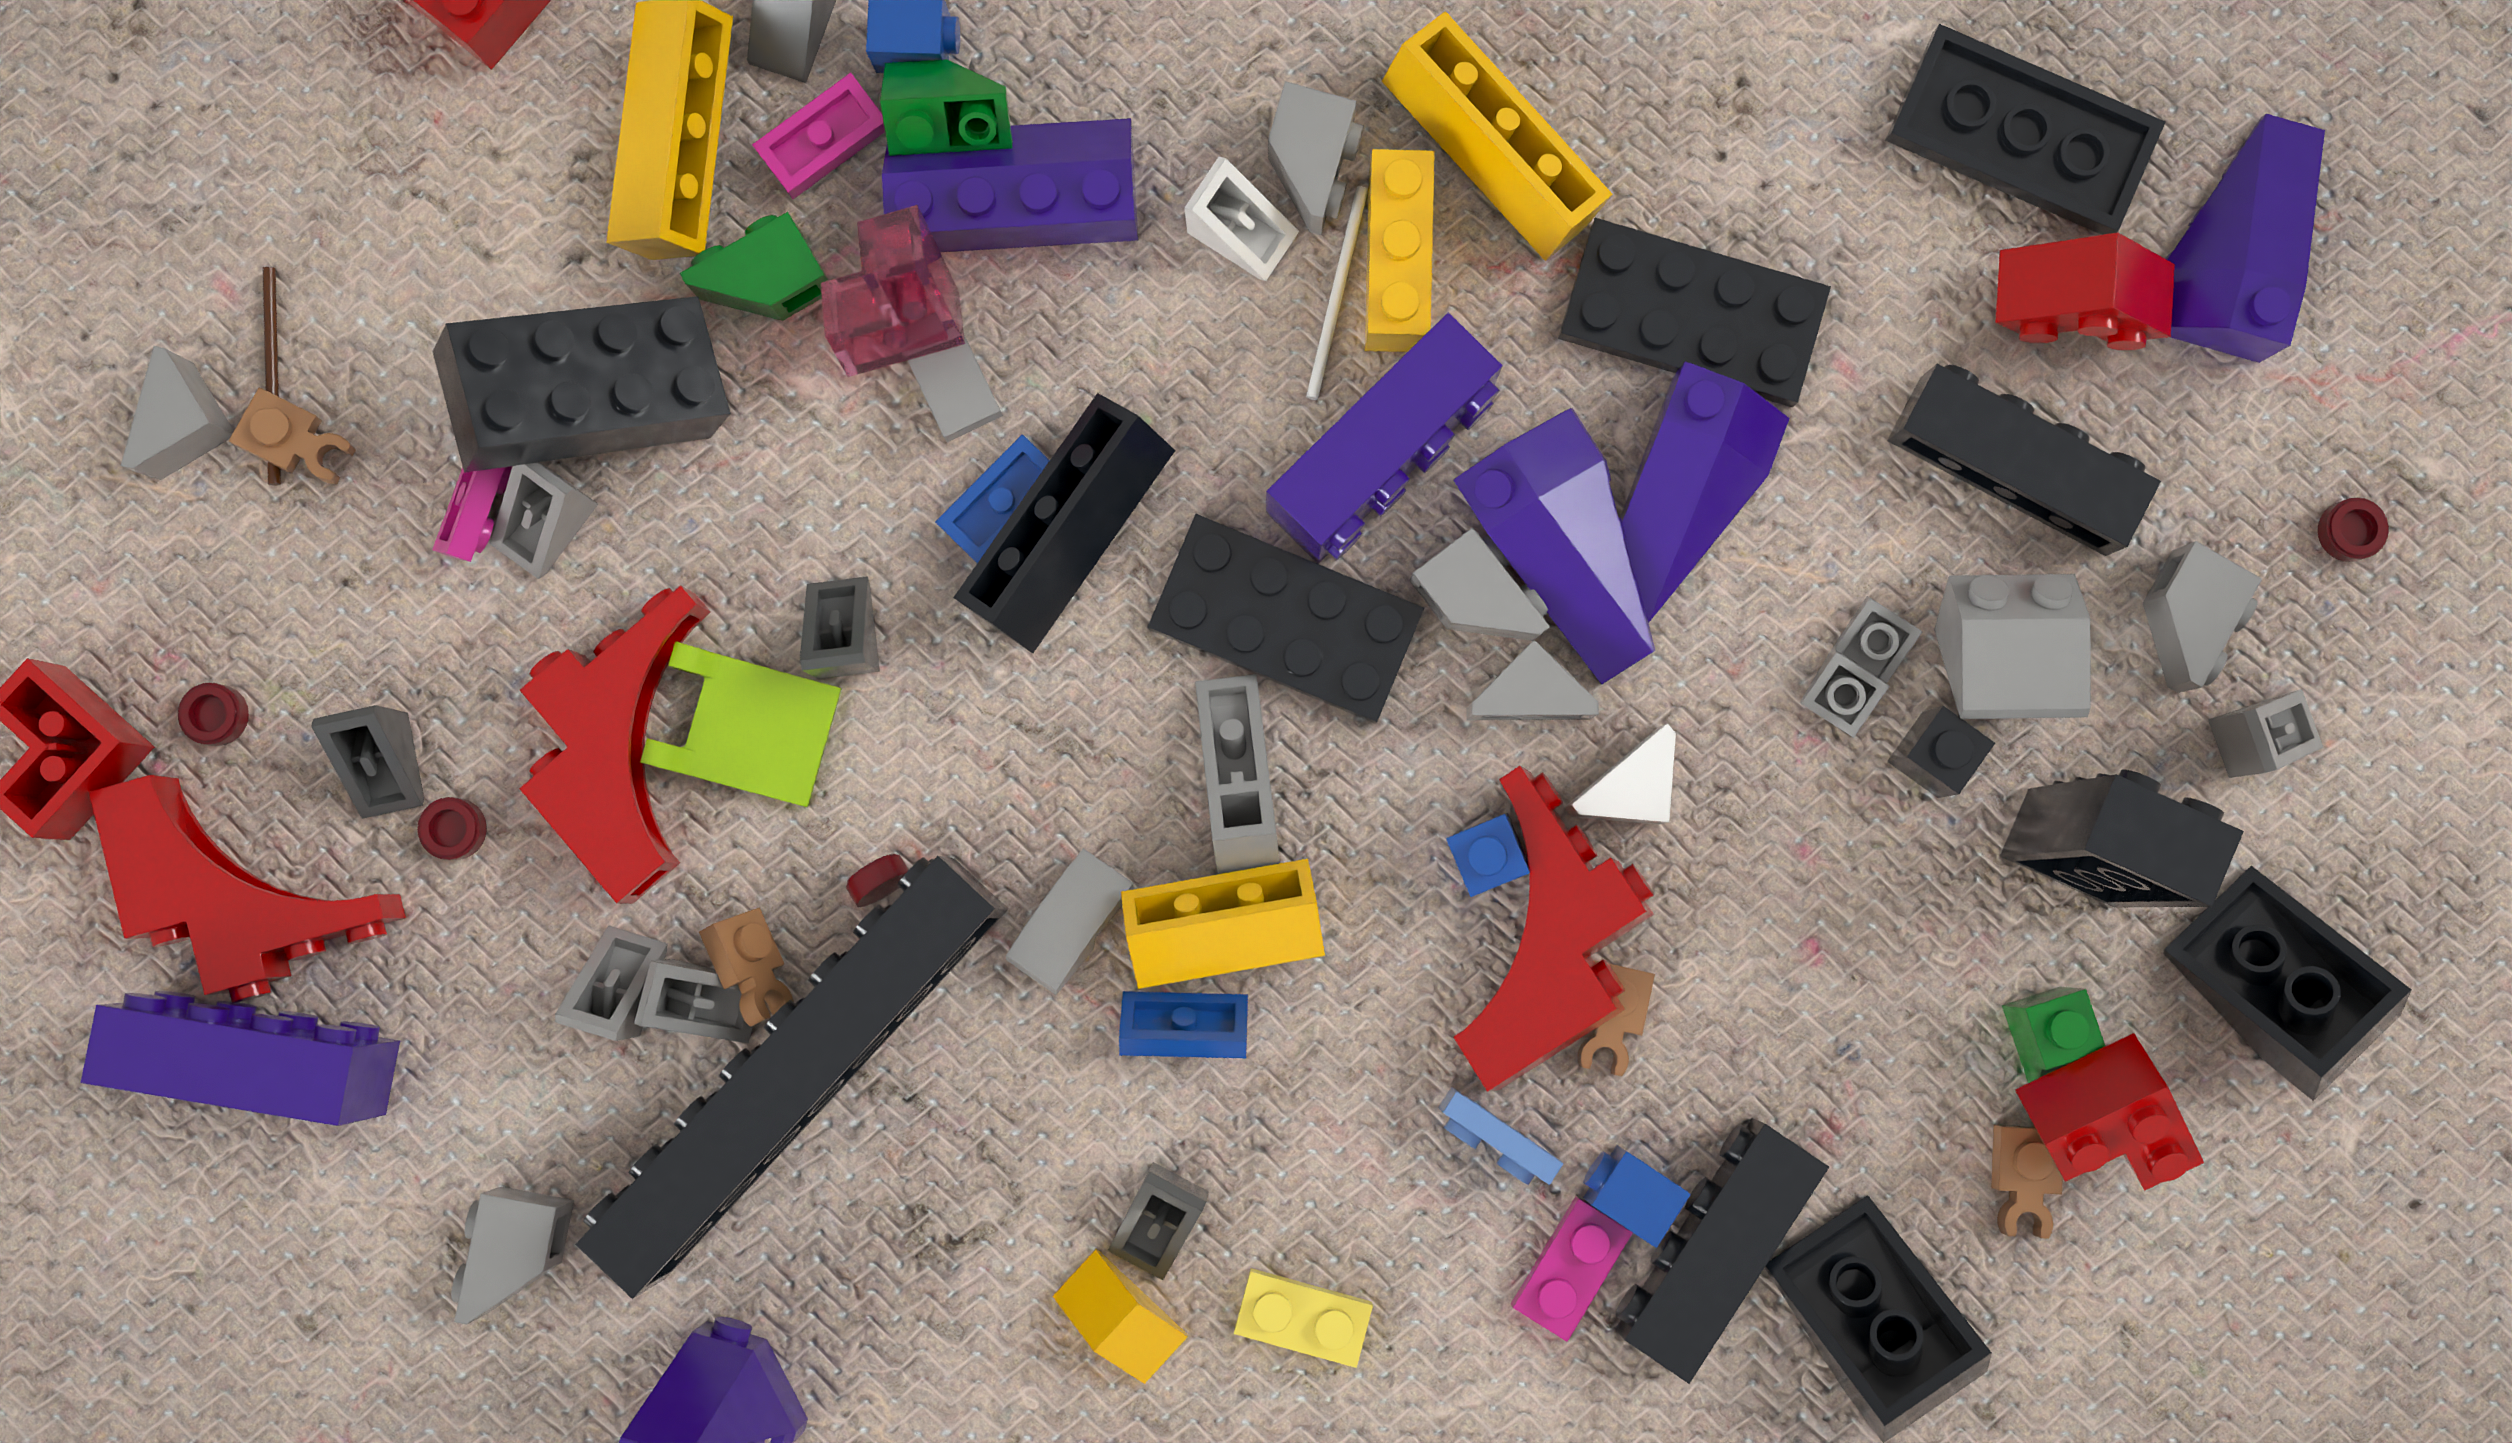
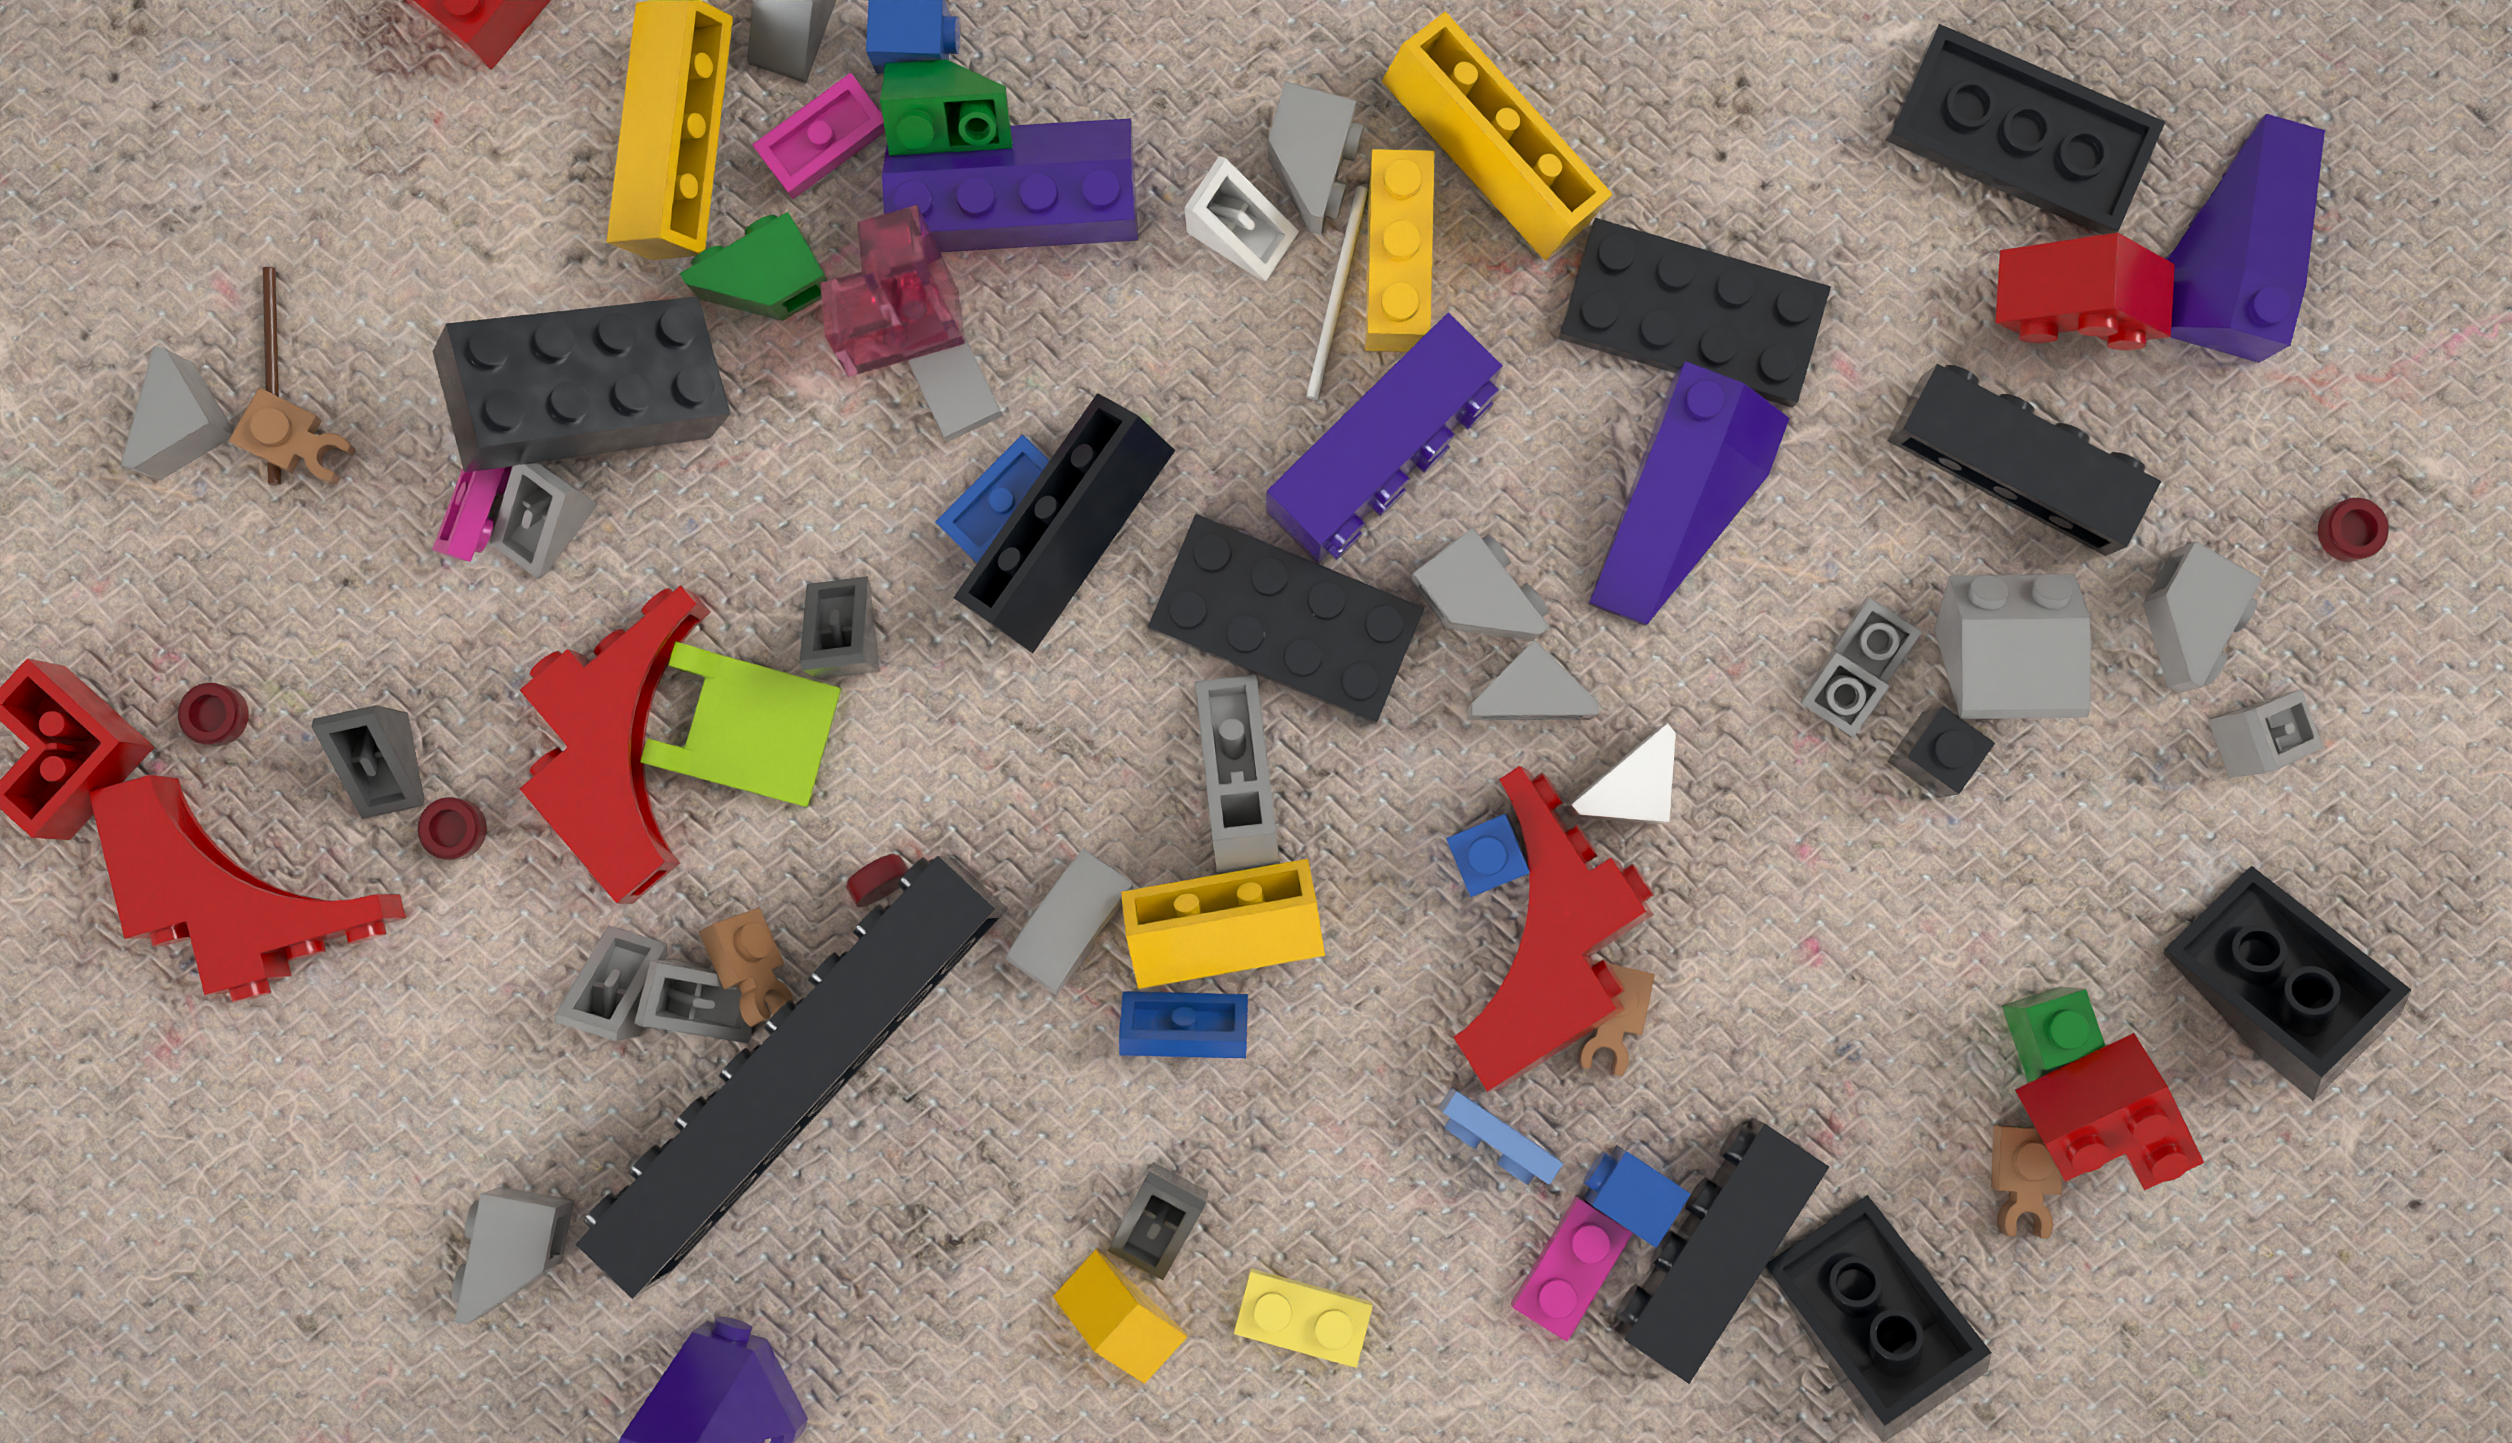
dark purple brick [80,991,400,1126] -> none
dark purple wedge [1453,408,1655,685] -> none
black brick [2000,769,2244,908] -> none

